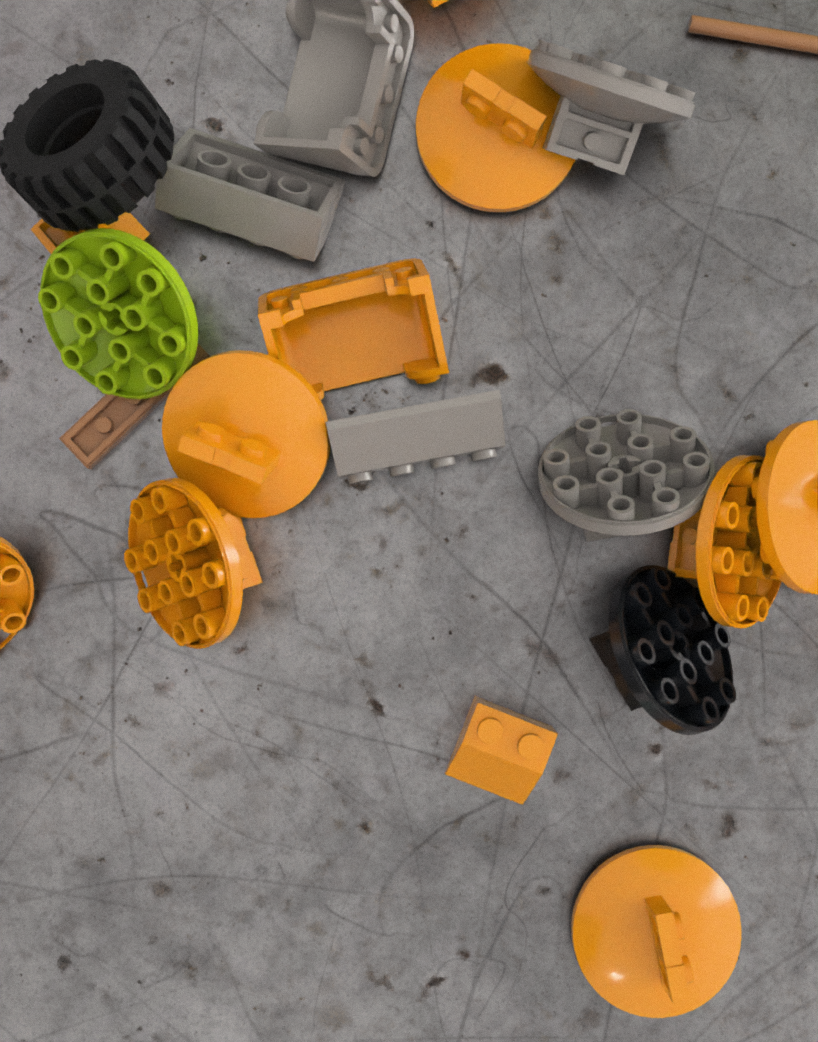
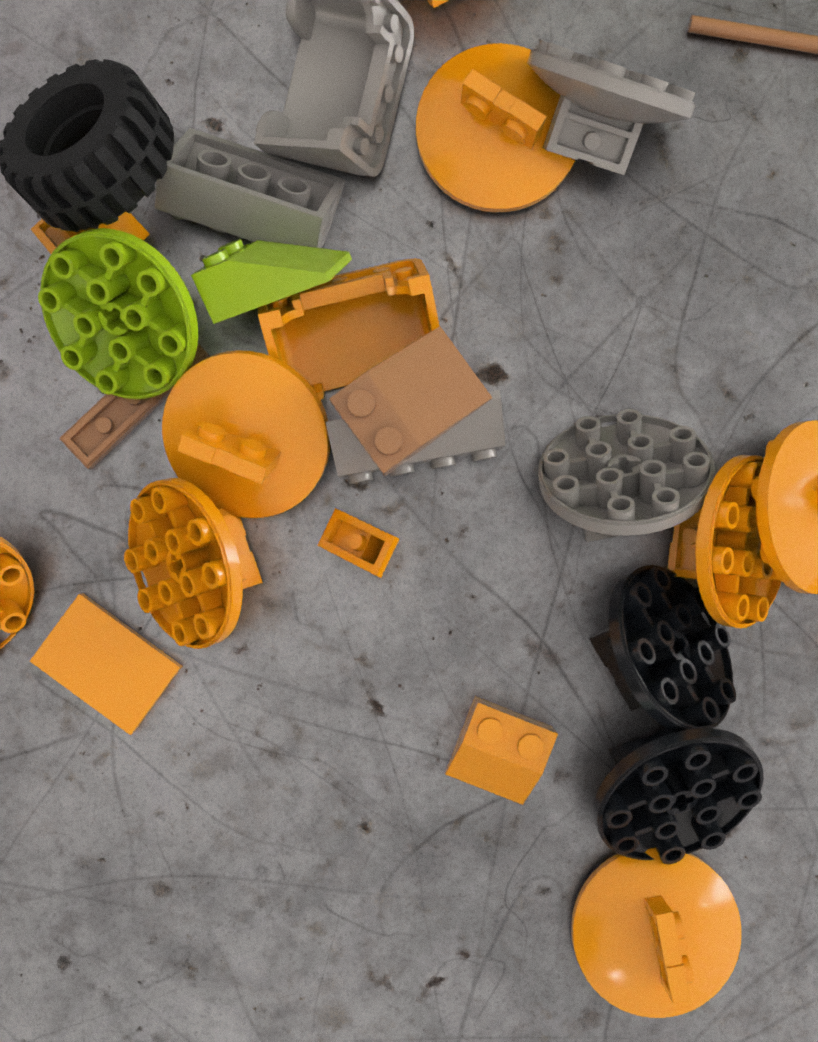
none -> light orange tile [30,593,183,735]
none -> lime slope [191,239,352,324]
none -> light orange slope [317,508,399,578]
none -> medium nougat slope [329,326,492,477]
none -> black bracket [593,728,764,864]

